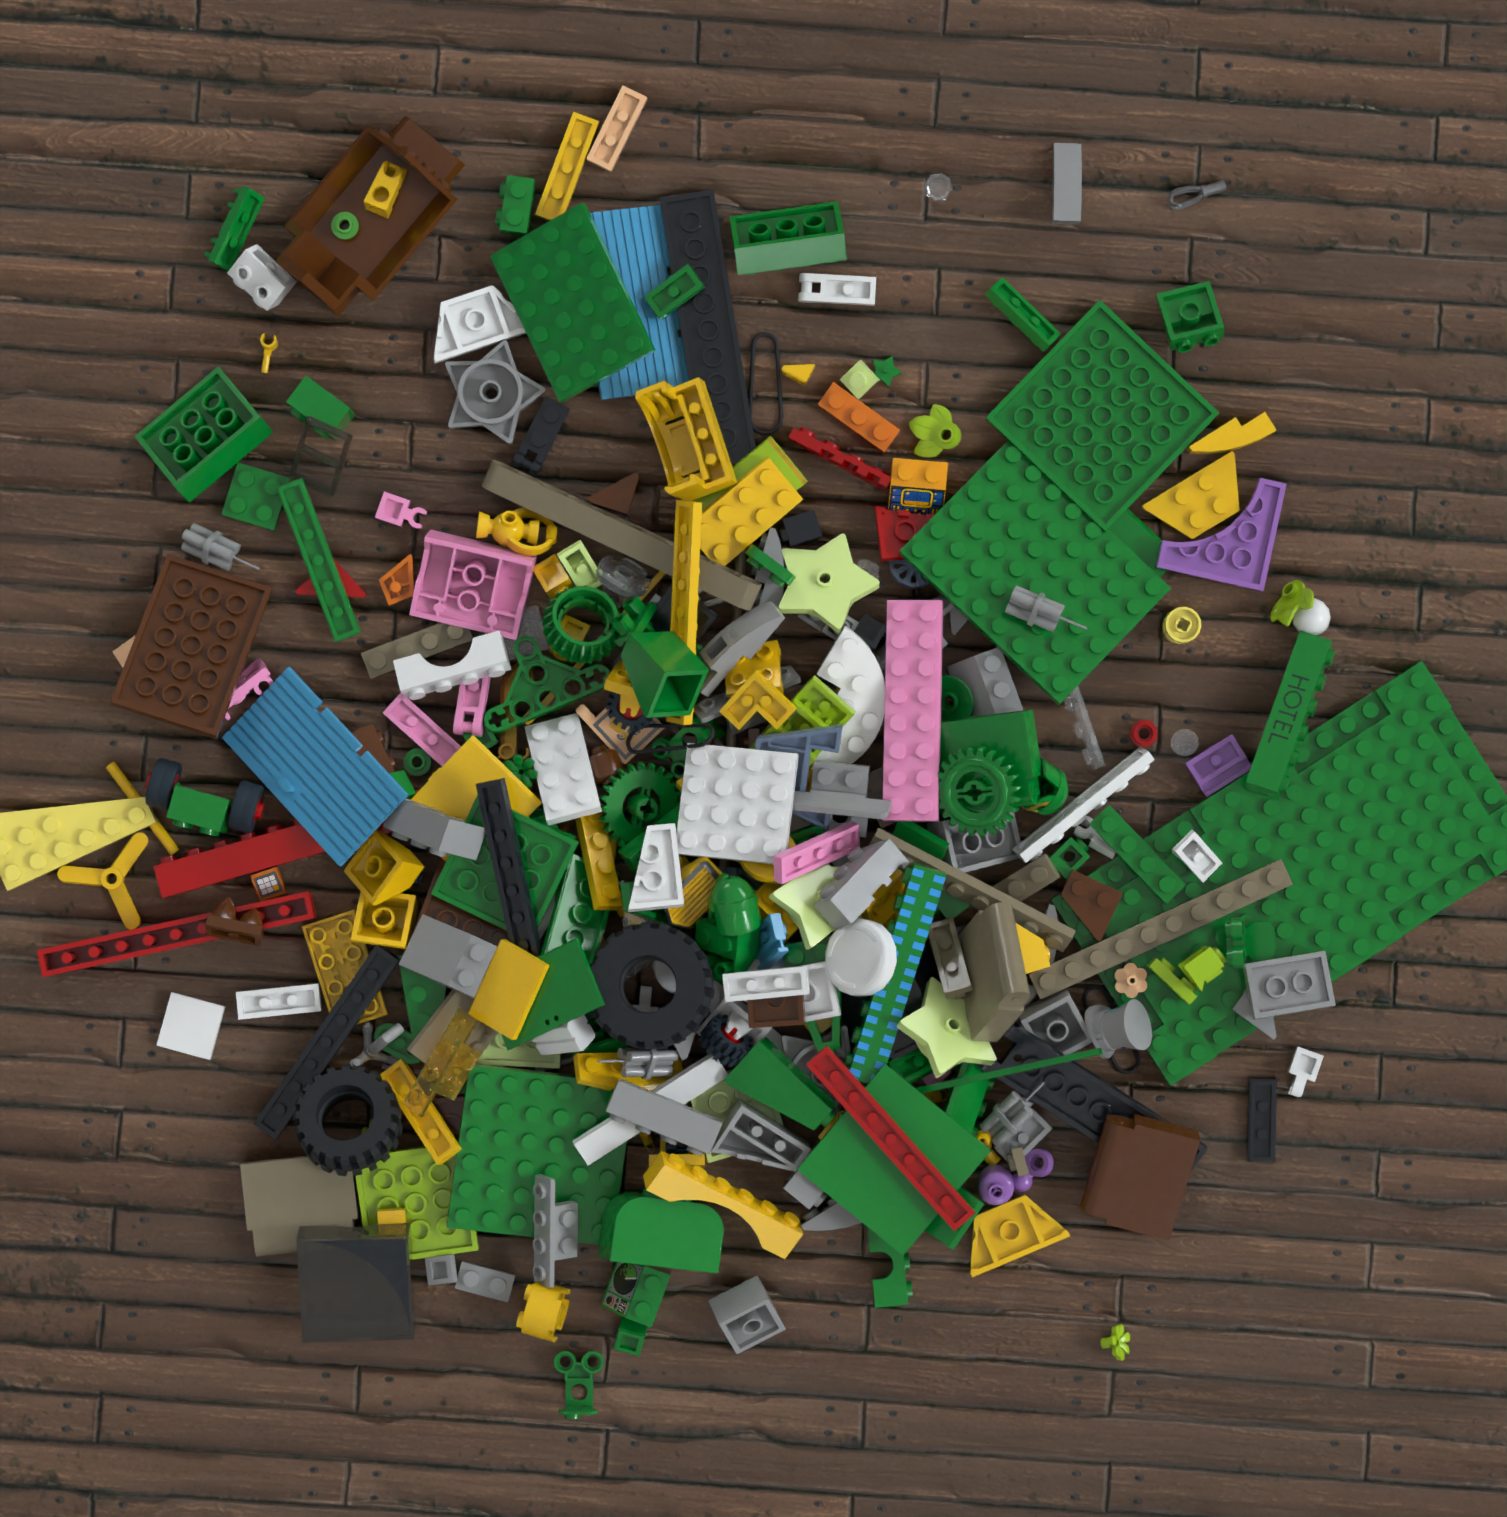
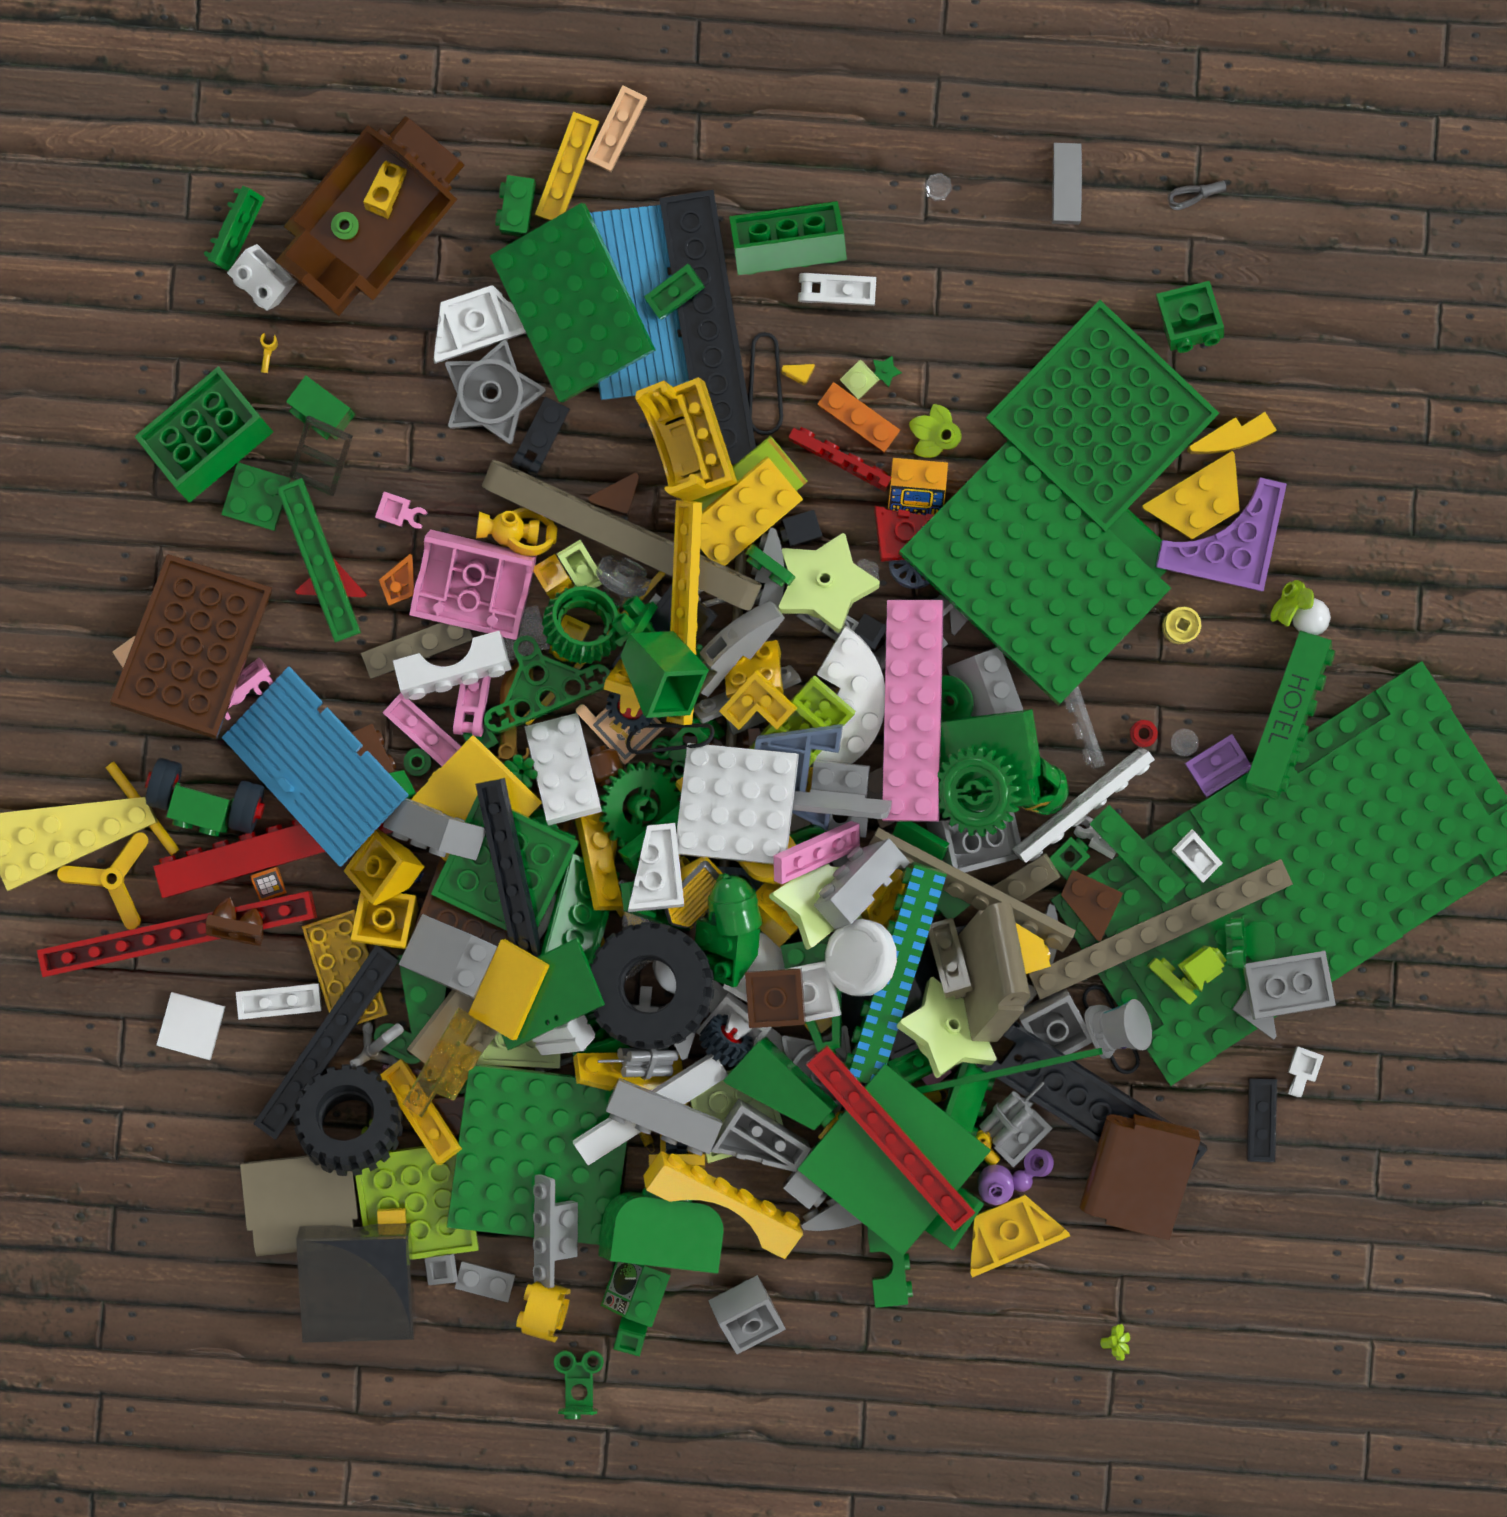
light grey piece [181,523,260,571] -> none
white plate [722,966,810,1002] -> none
dark azure plate [755,913,789,970] -> none
green plate [984,277,1061,352] -> none
light grey piece [1005,585,1087,633] -> none
dark tan plate [1006,1145,1029,1177] -> none
light nougat plant [1114,963,1147,998] -> none

